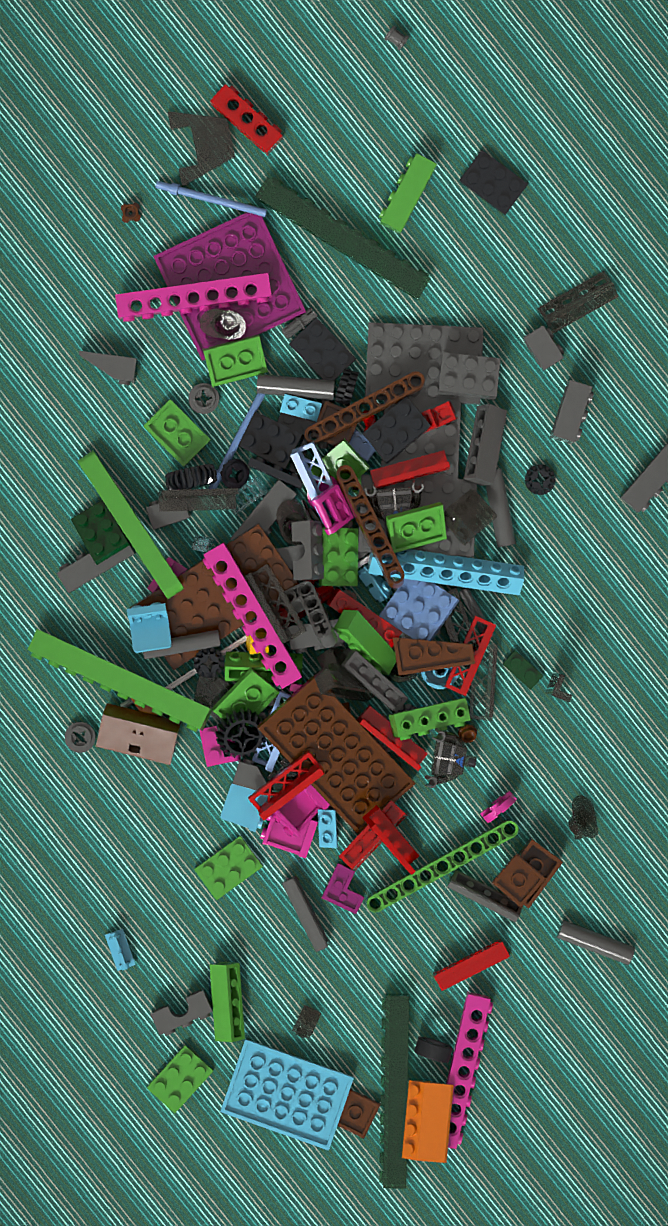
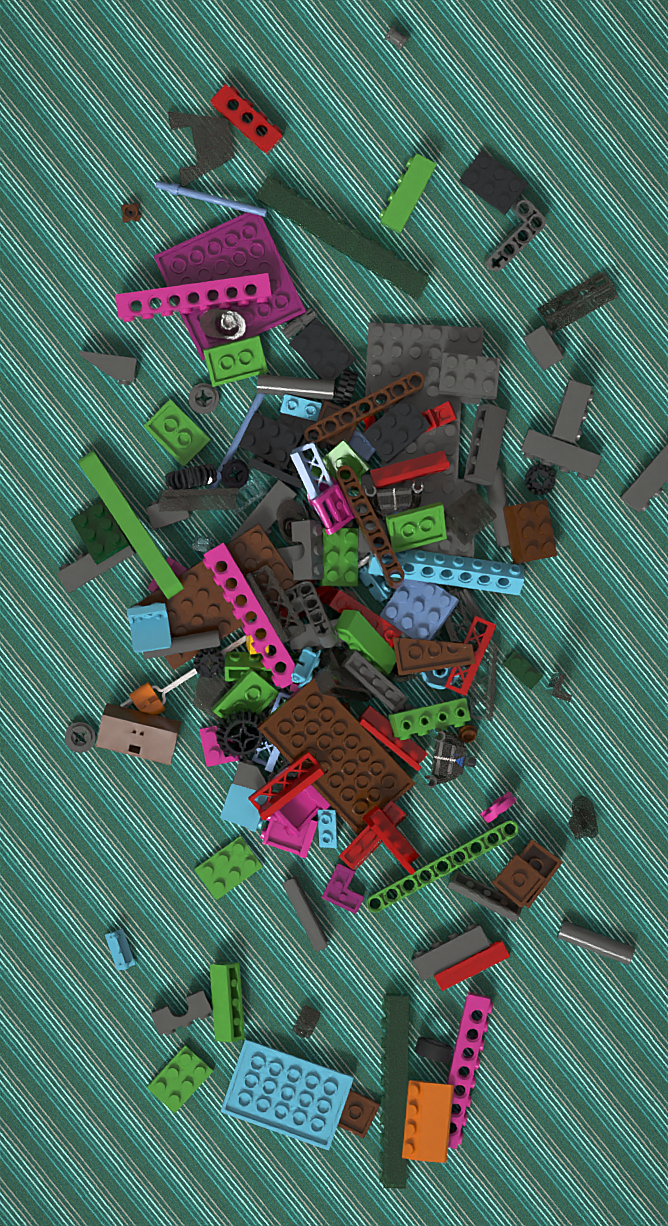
bright green brick [27,629,212,732] -> none
none -> medium azure hinge [291,647,321,688]
none -> dark grey brick [411,923,491,981]
none -> dark grey beam [484,199,546,271]
none -> reddish brown brick [503,499,557,564]
none -> dark grey brick [520,429,601,480]

